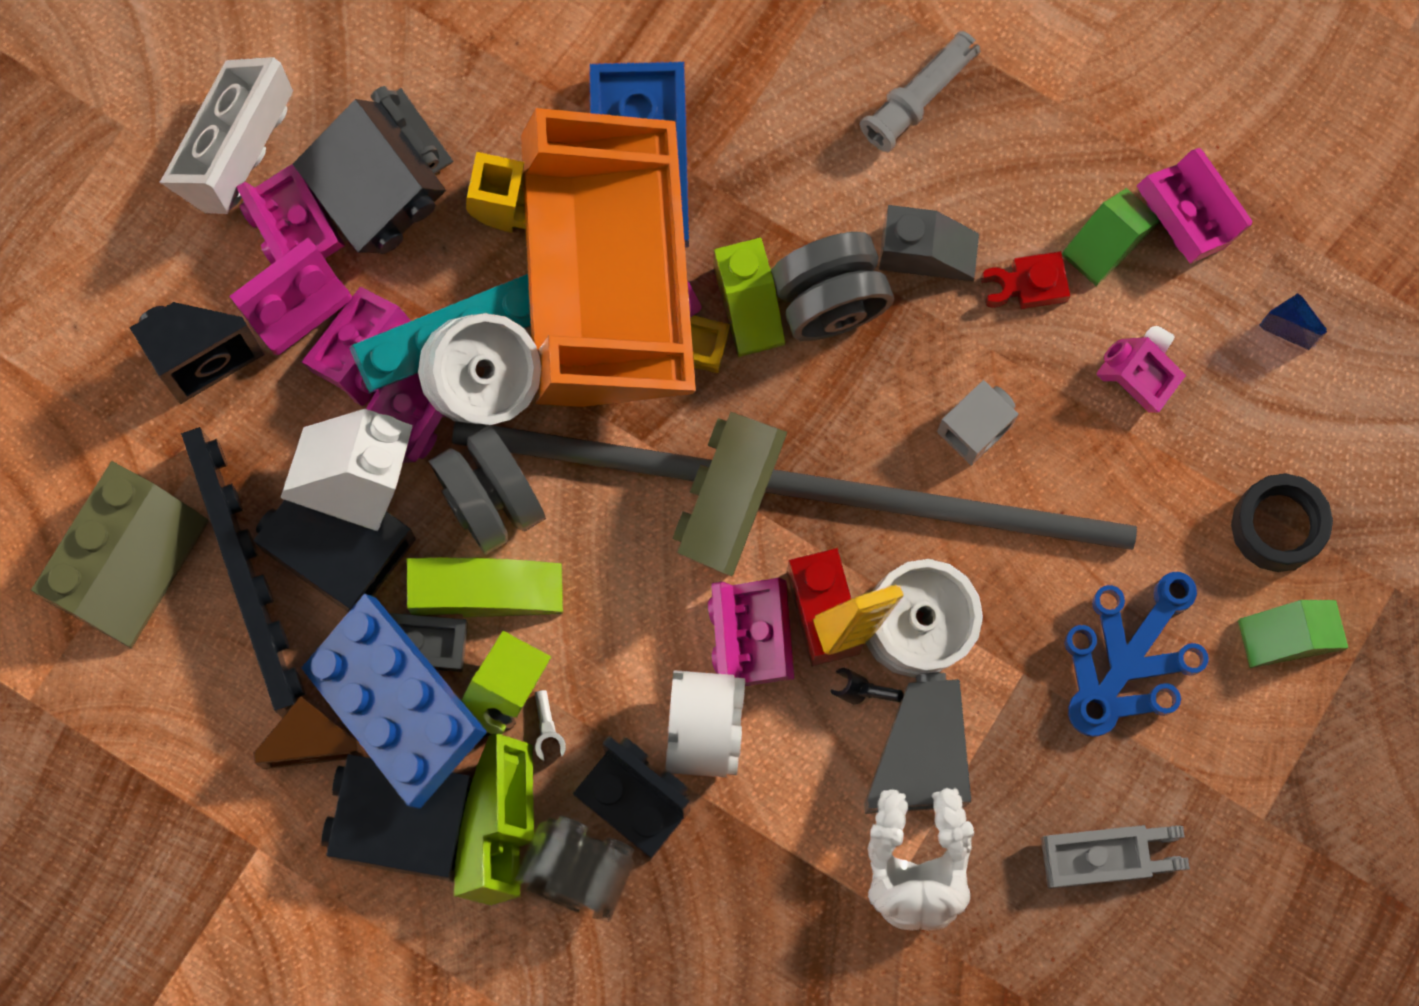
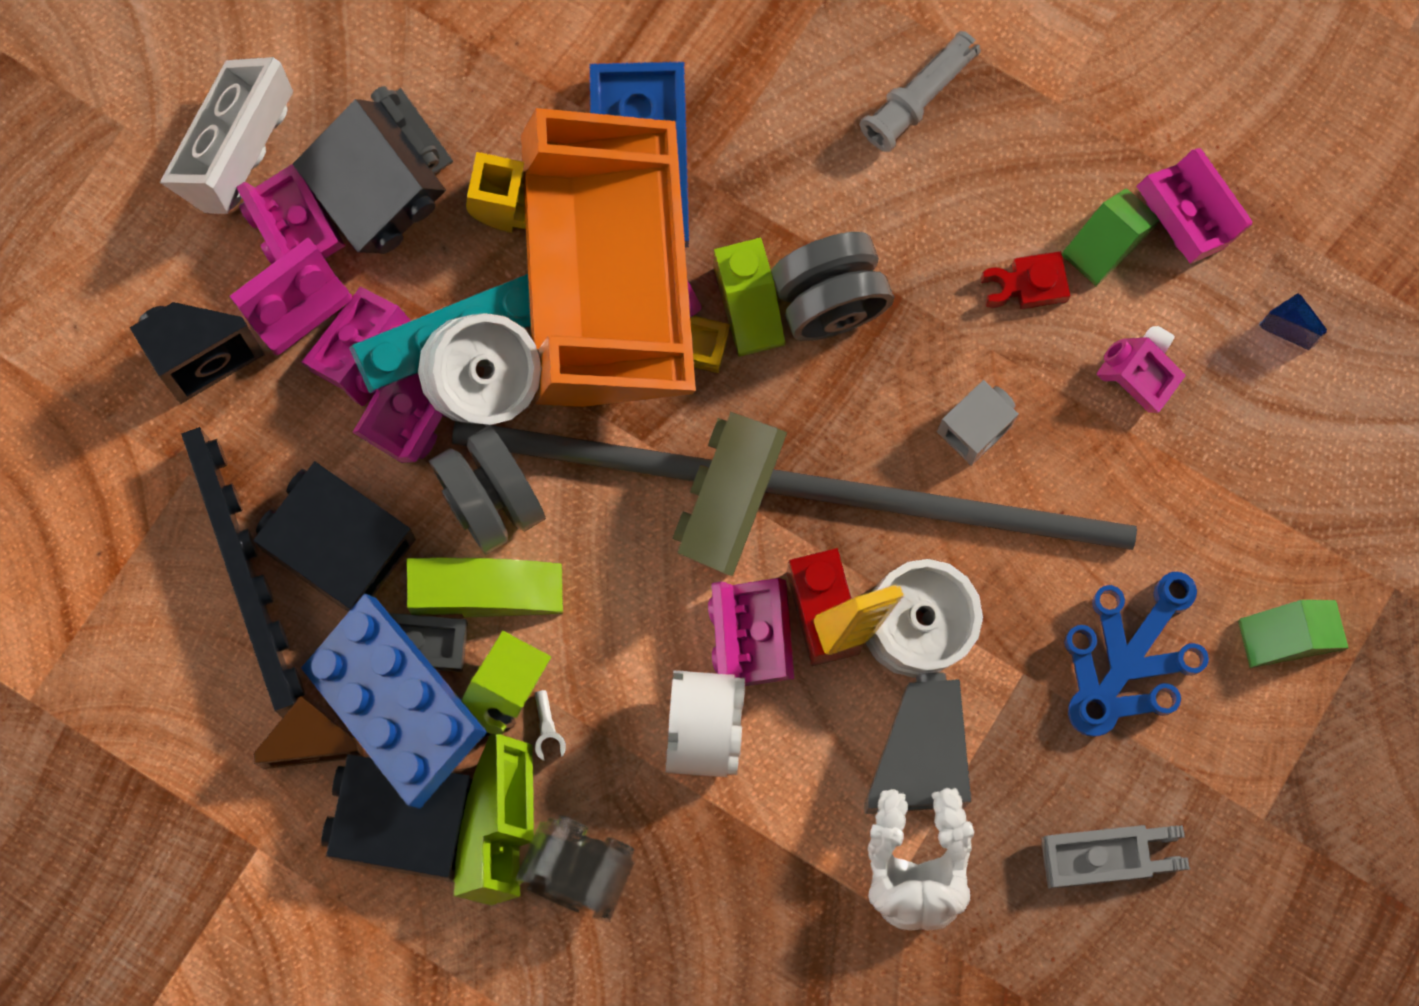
olive slope [31,461,209,649] -> none
white slope [280,409,413,531] -> none
black bracket [573,736,690,860] -> none
black hand [830,667,903,705] -> none
dark grey slope [879,205,979,282] -> none
black tyre [1231,473,1333,572] -> none

